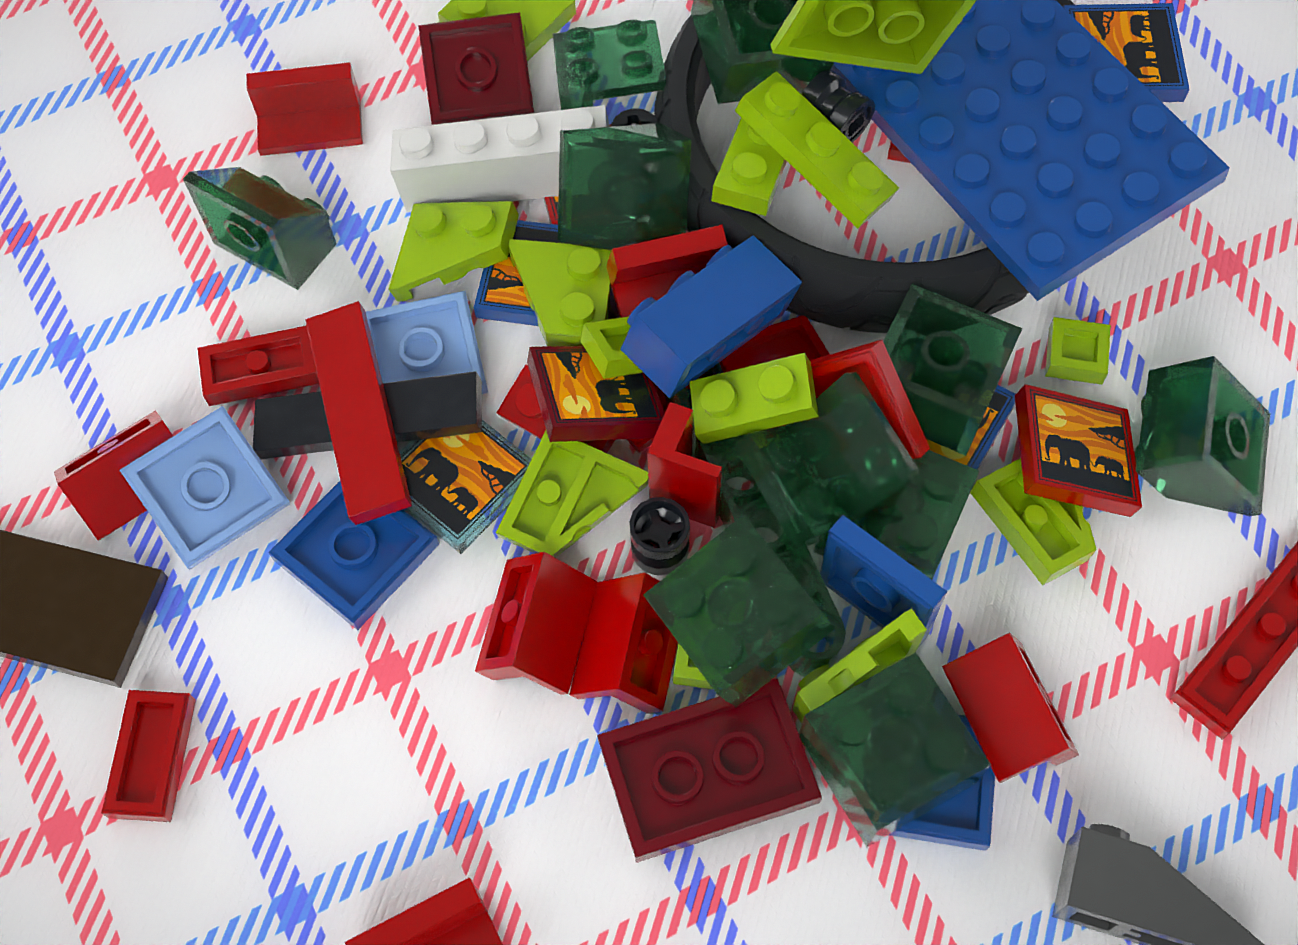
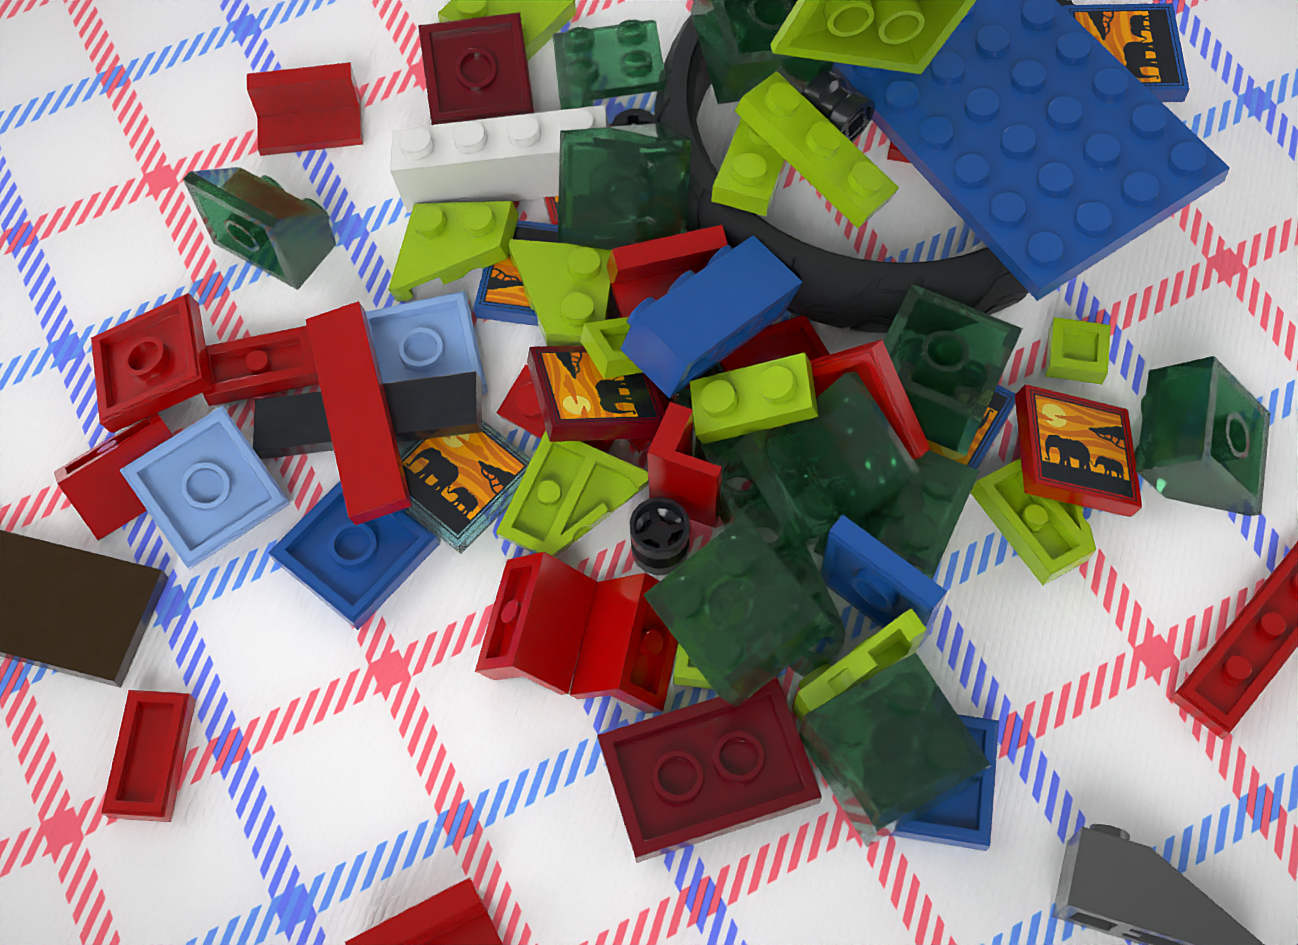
red panel [942,632,1079,783] -> none
none -> red tile [91,293,212,434]

